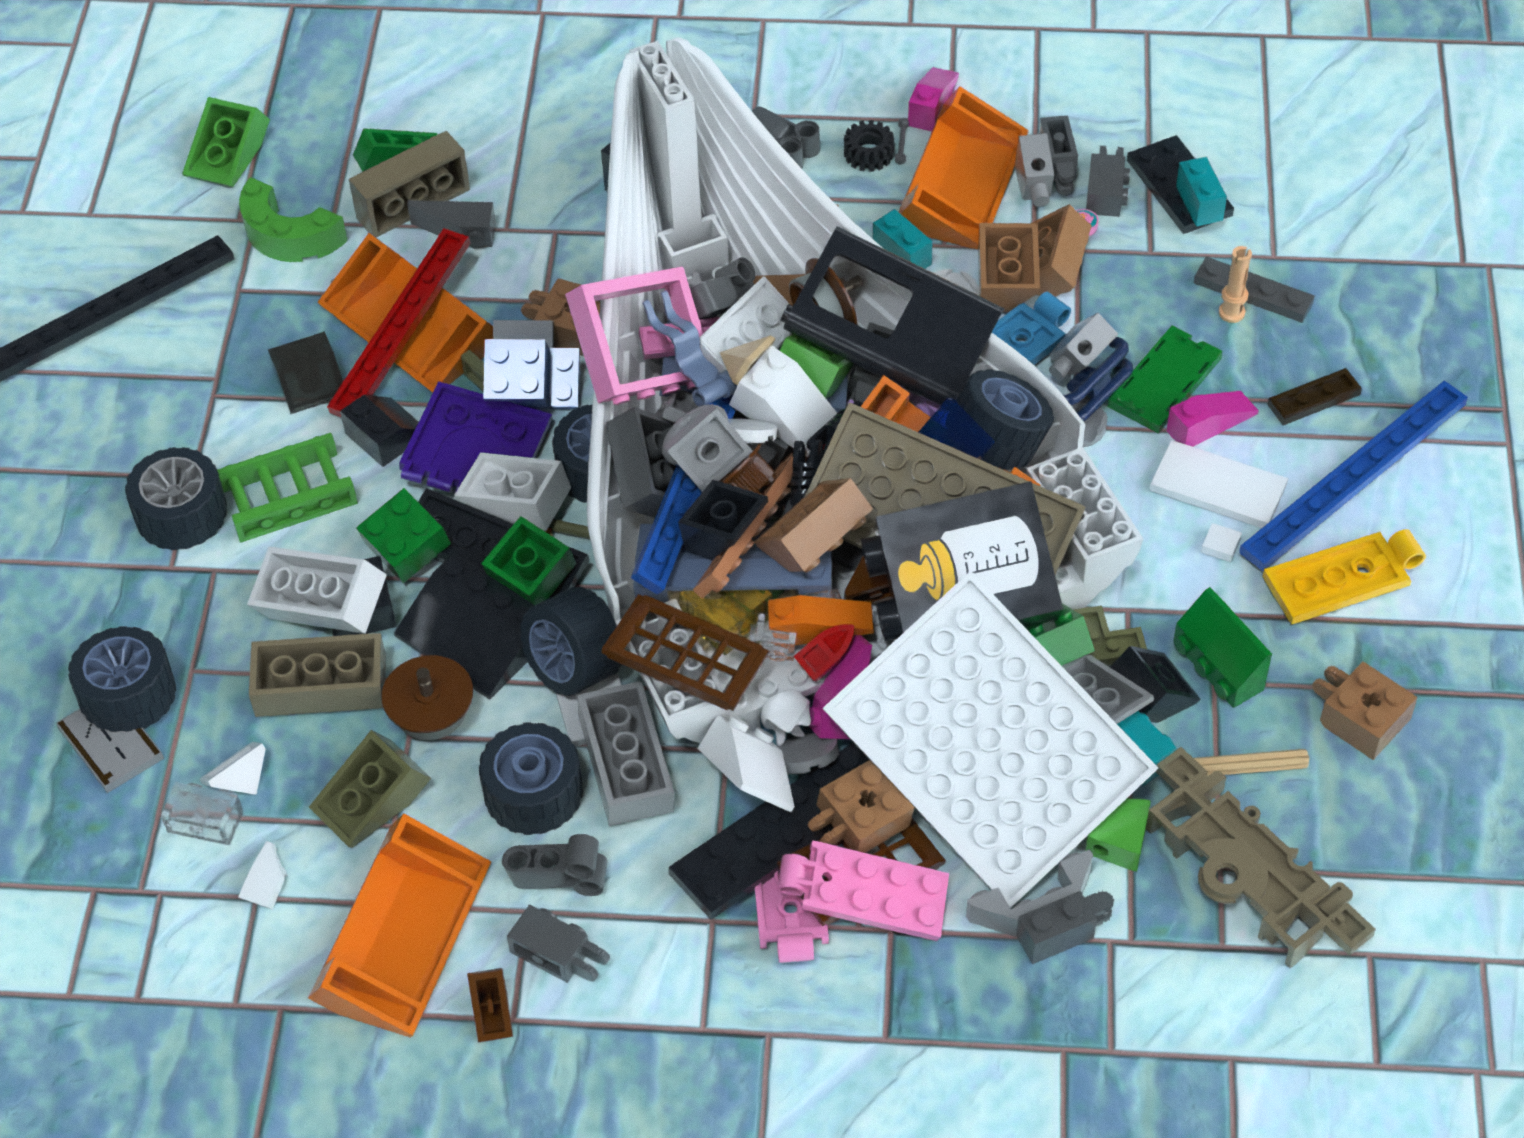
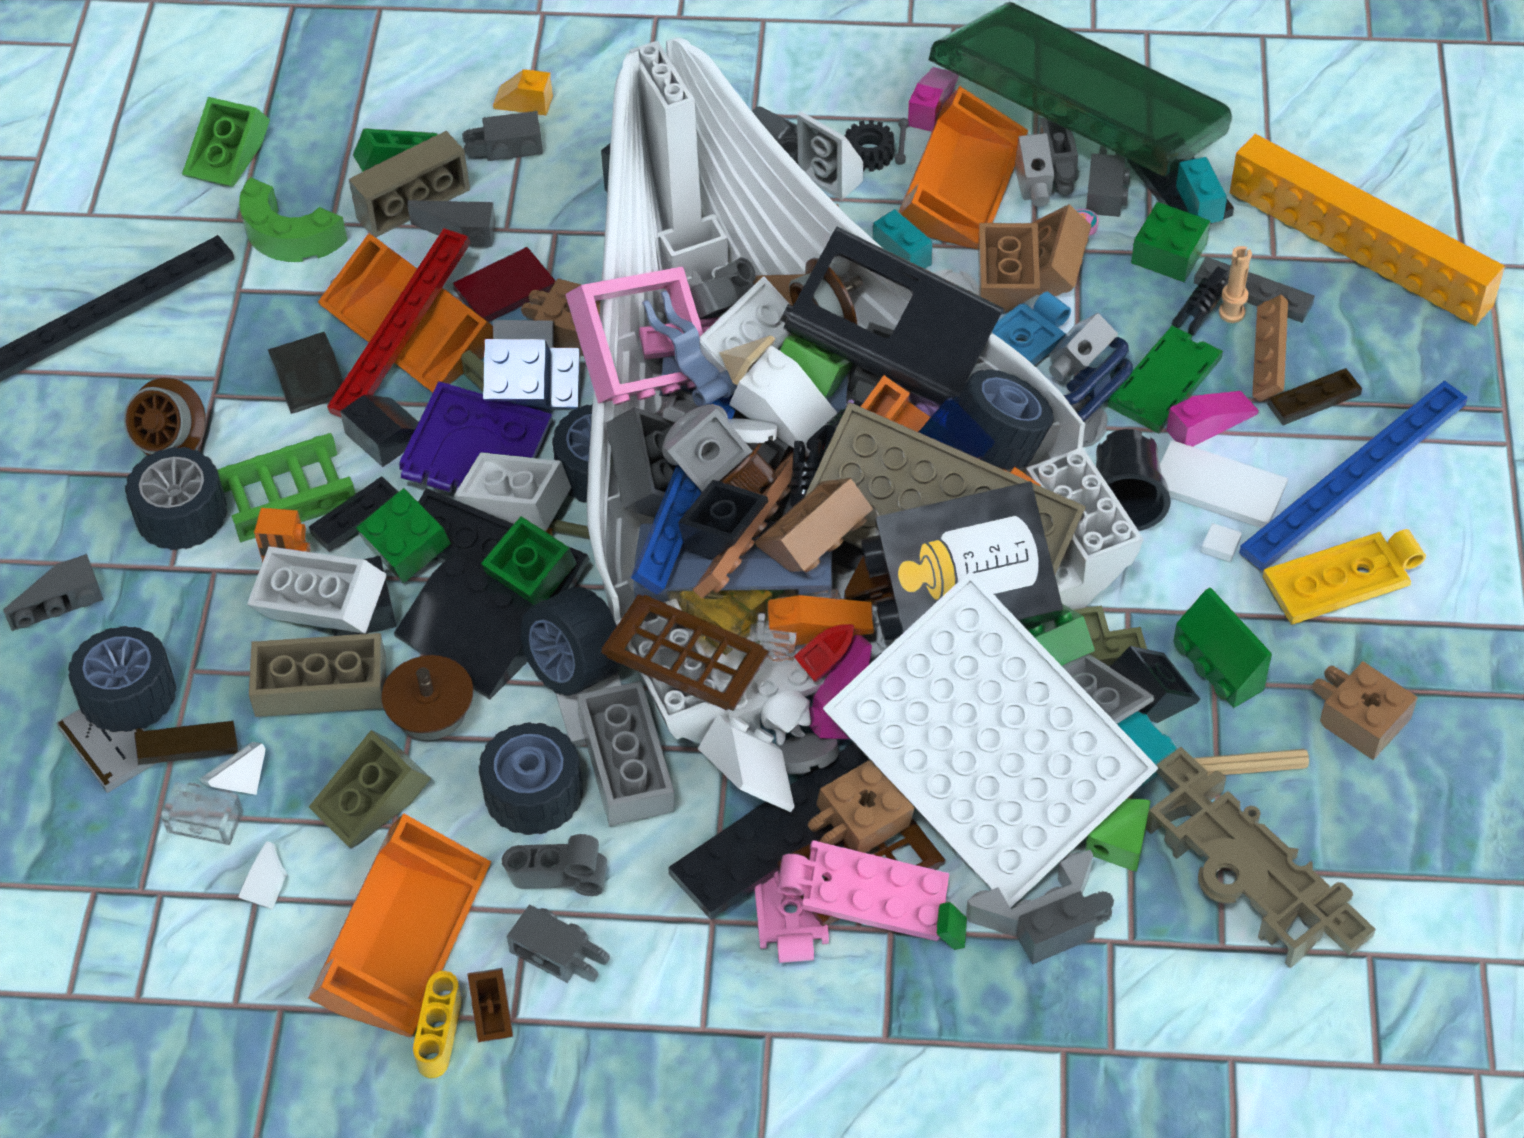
none -> dark grey slope [3,554,104,631]
none -> reddish brown piece [124,377,206,455]
none -> dark brown tile [134,720,238,765]
none -> orange brick [254,508,311,563]
none -> black plate [309,476,399,552]
none -> yellow beam [413,971,462,1078]
none -> dark red tile [453,247,556,322]
none -> dark grey hinge [462,111,543,161]
none -> light orange slope [493,69,553,115]
none -> white slope [797,111,863,200]
none -> clear green windscreen [928,2,1232,177]
none -> green tile [936,902,967,950]
none -> black piece [1096,429,1171,531]
none -> green brick [1131,202,1211,283]
none -> black hinge [1171,266,1228,336]
none -> light orange brick [1229,134,1505,326]
none -> medium nougat plate [1252,295,1288,402]

